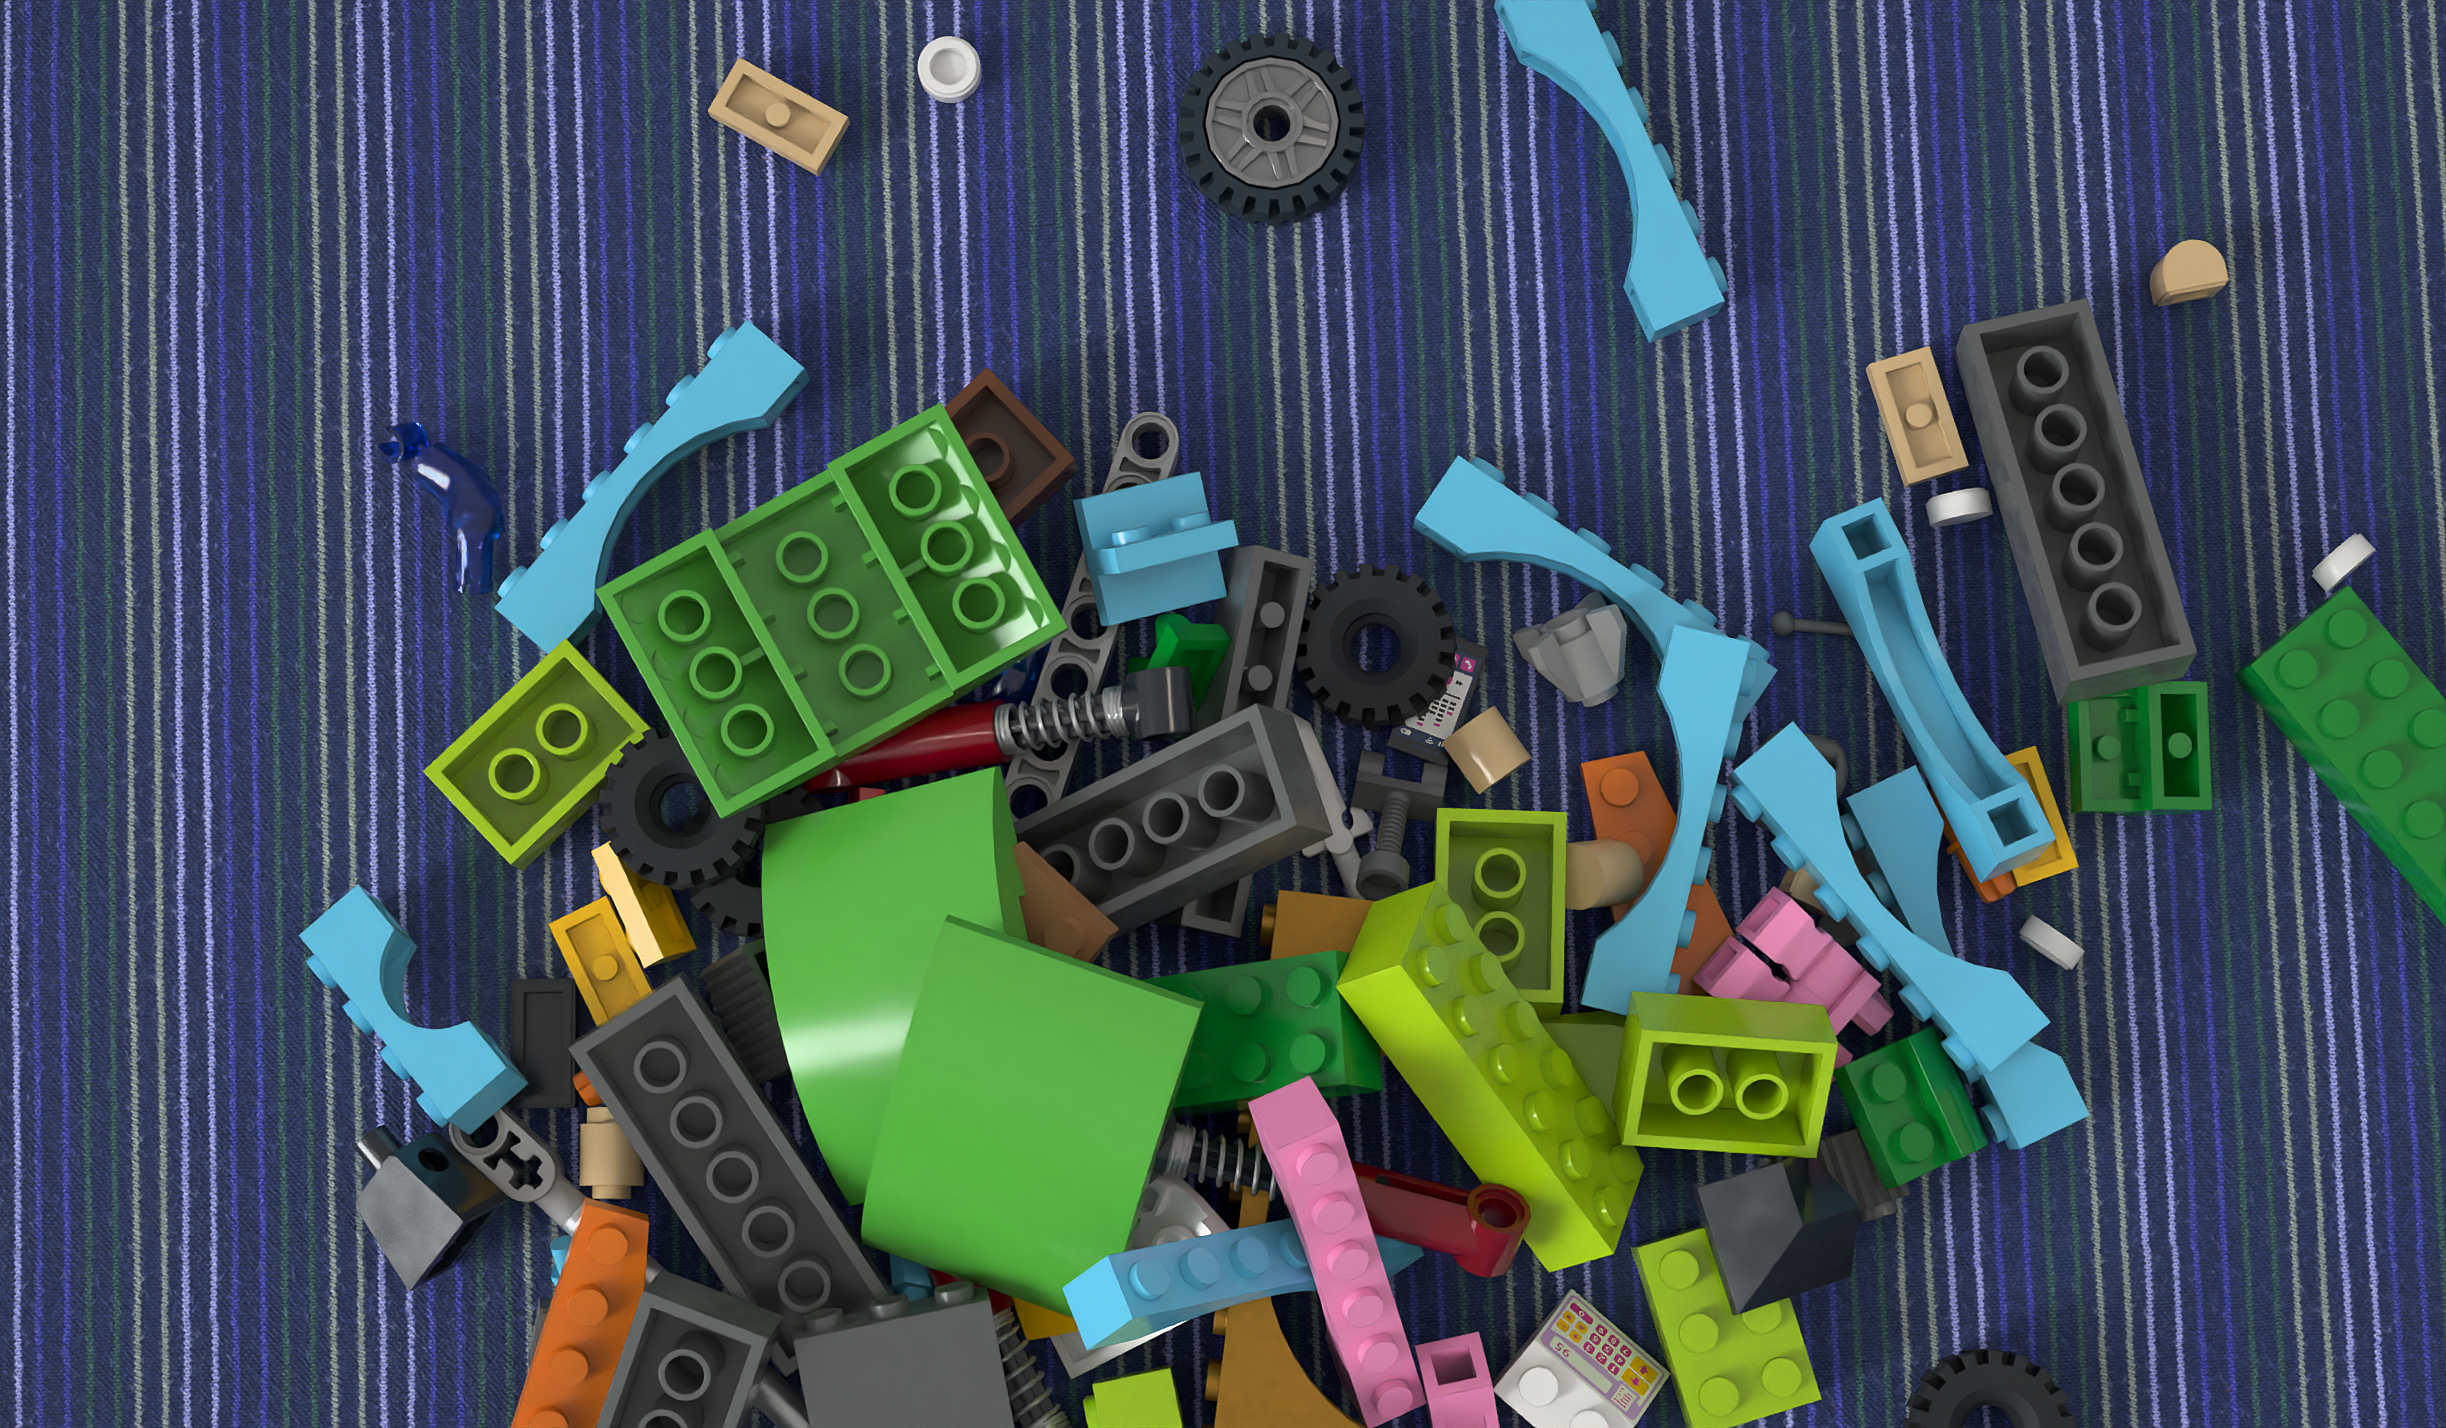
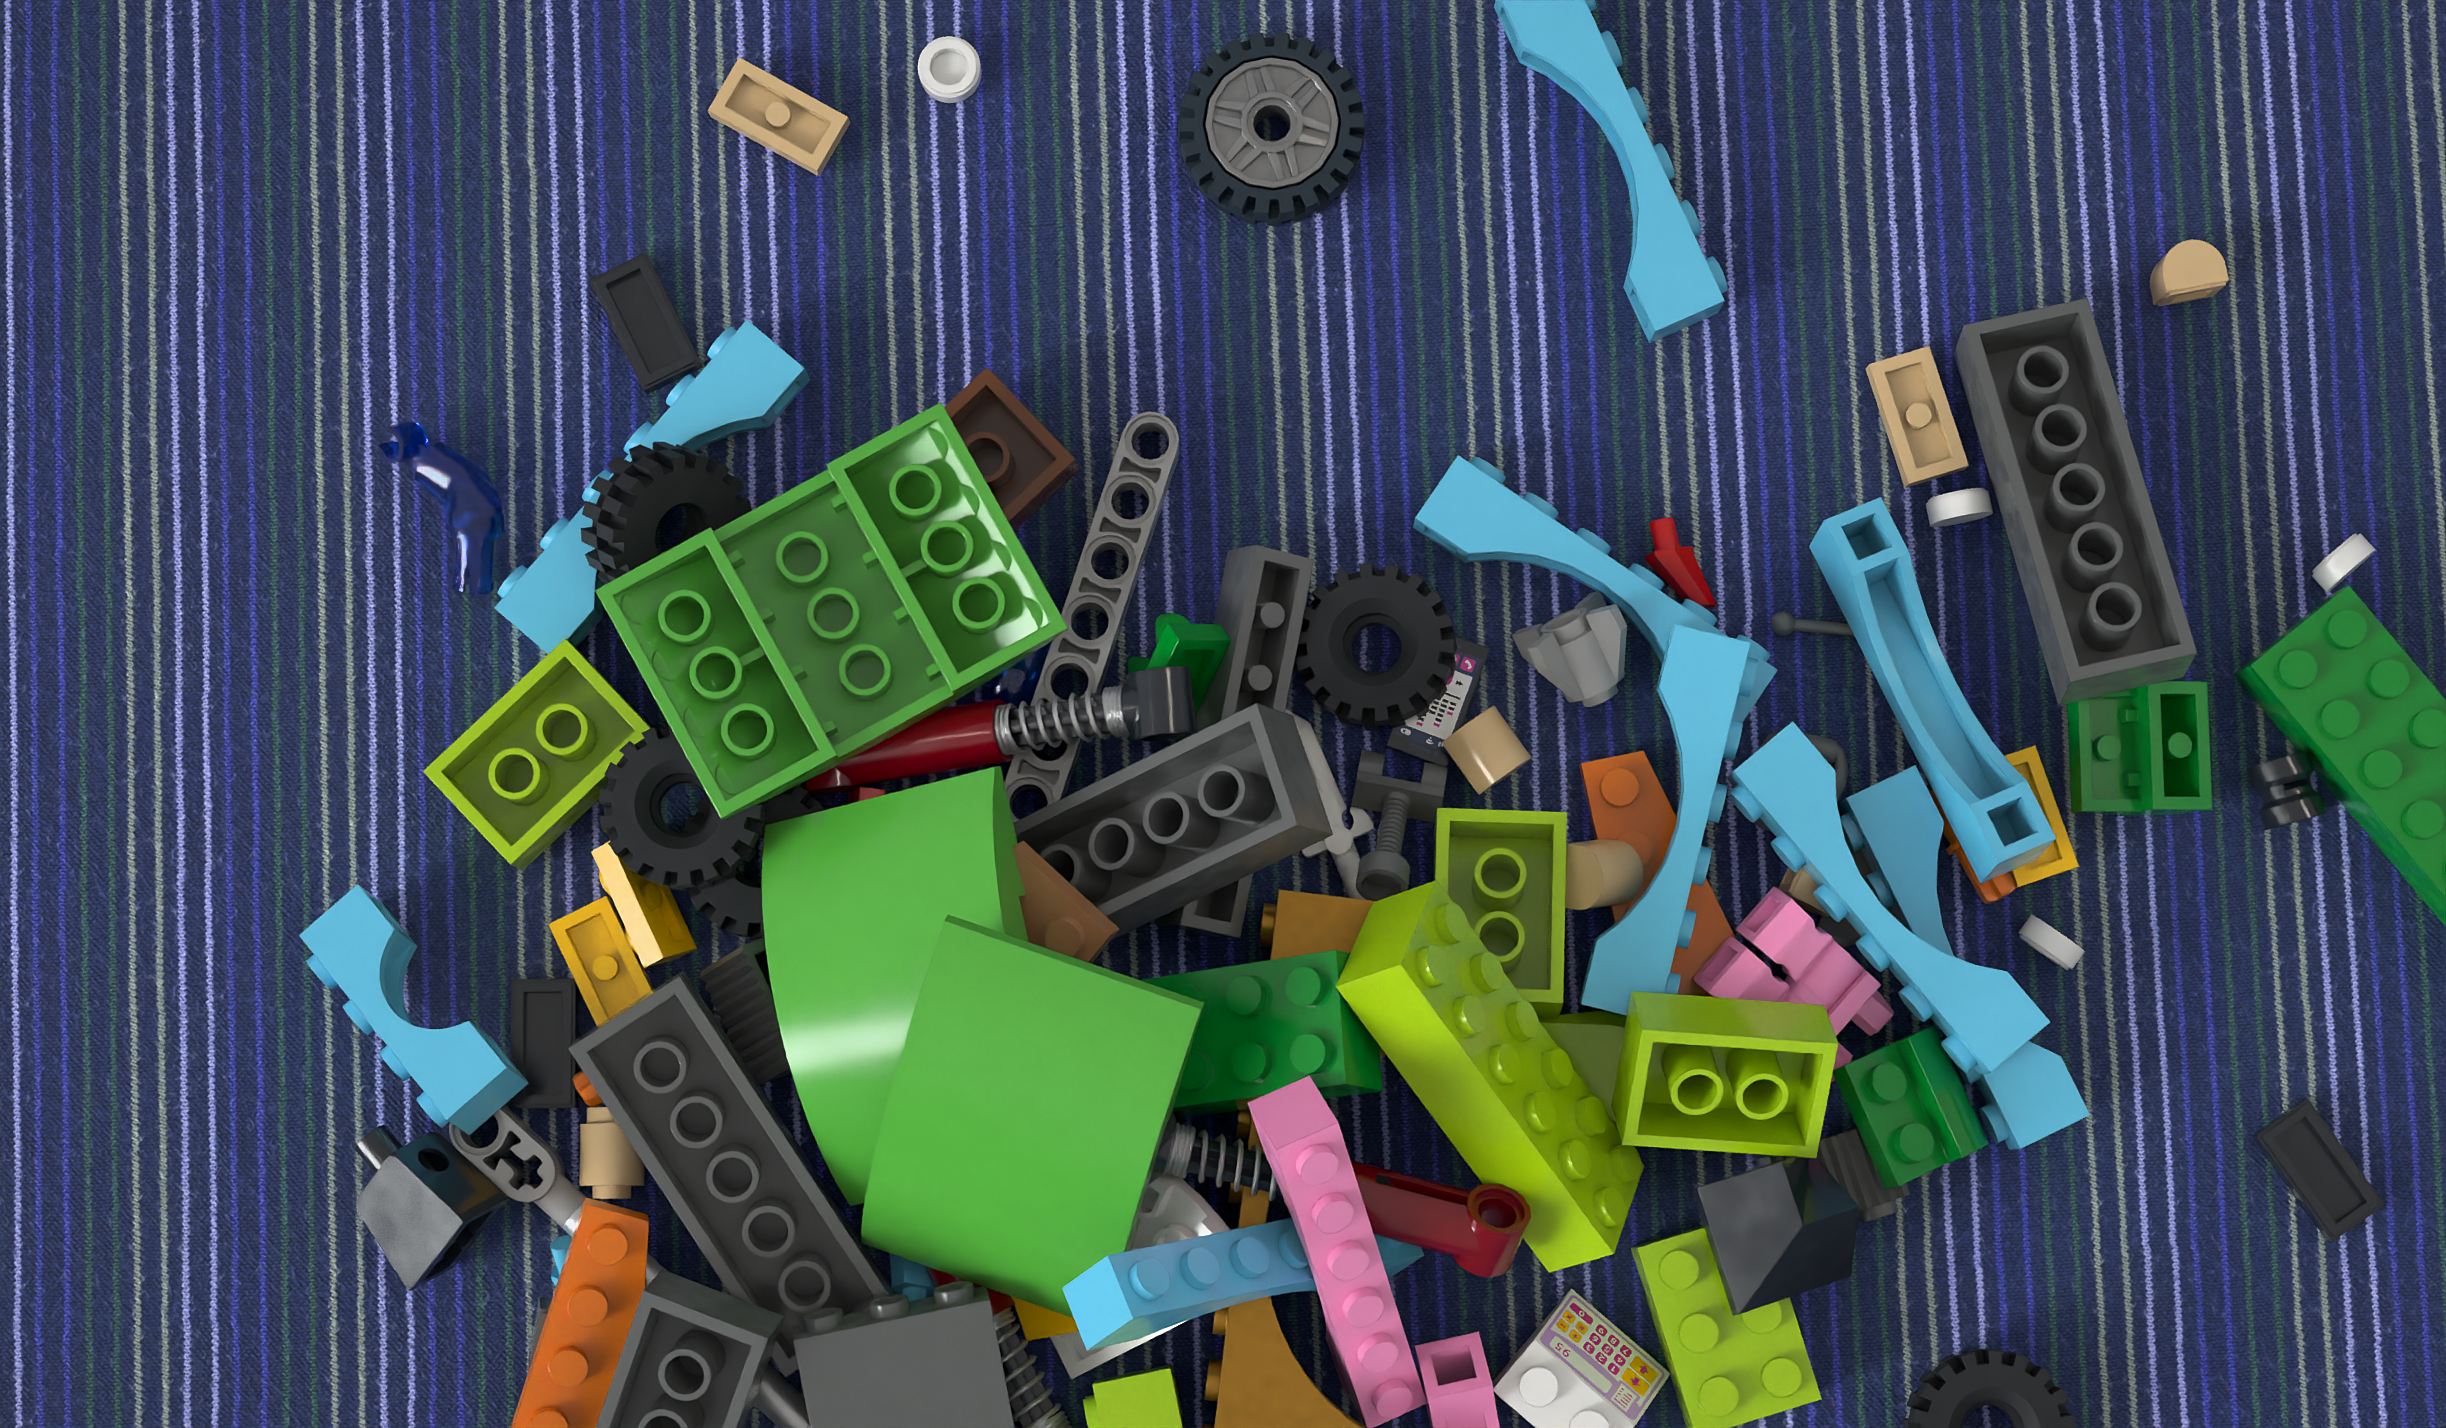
medium azure bracket [1073,471,1239,626] -> none
none -> black tyre [581,442,752,584]
none -> black tile [589,252,703,394]
none -> red bar [1645,517,1717,609]
none -> black wheel [2246,751,2327,831]
none -> black tile [2251,1098,2385,1242]

